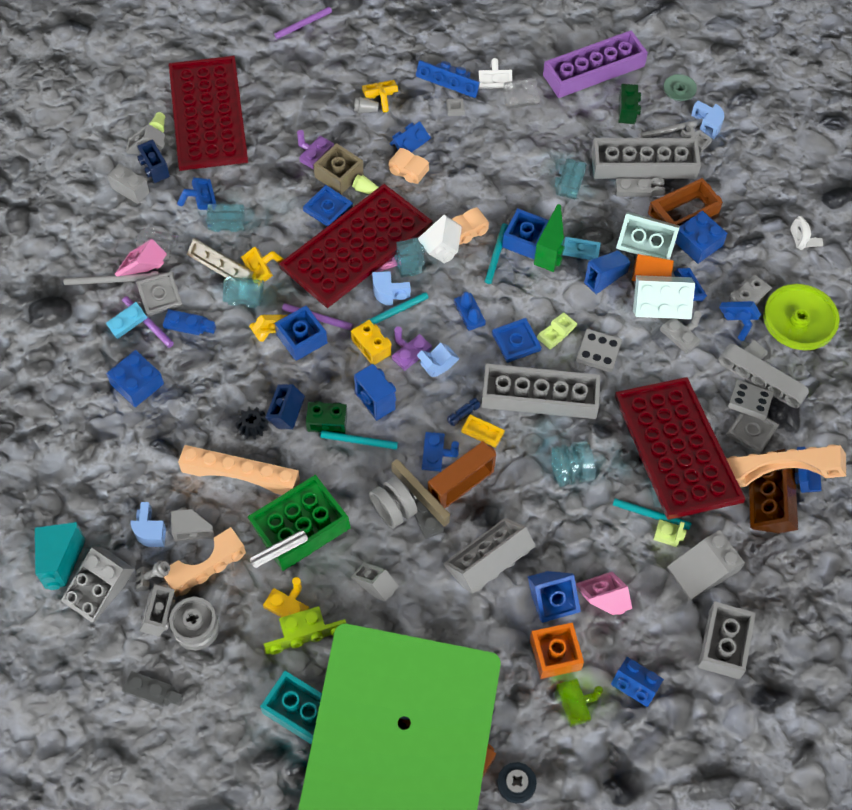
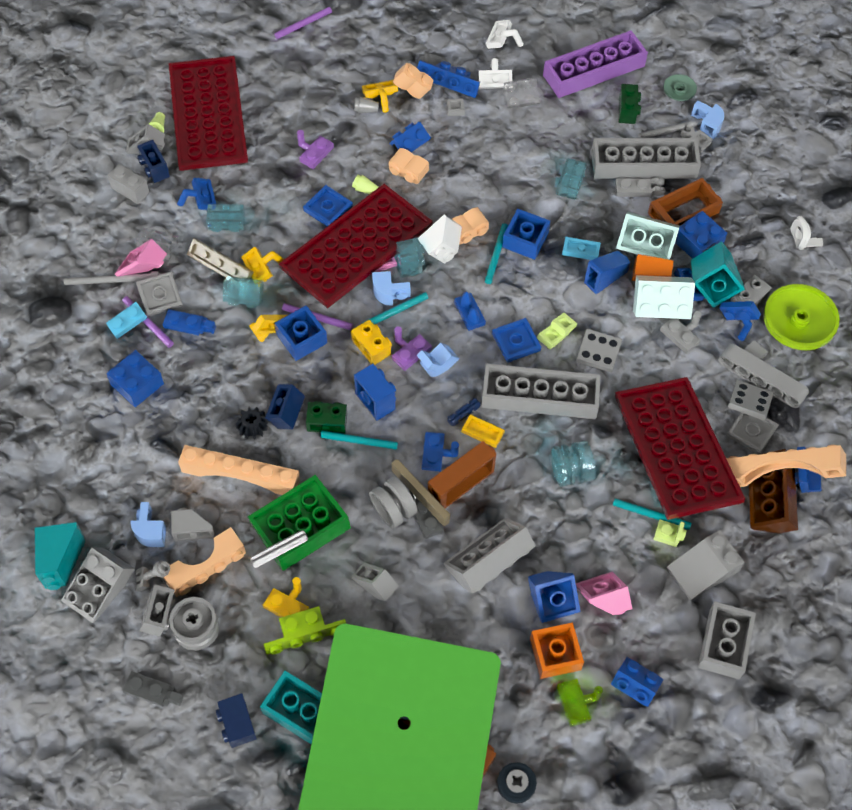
dark tan brick [314,143,364,195] -> none
green slope [534,204,565,272] -> none
none -> dark blue brick [215,693,257,748]
none -> light nougat brick [393,63,434,99]
none -> white plate [486,20,524,49]
none -> teal slope [691,241,745,308]

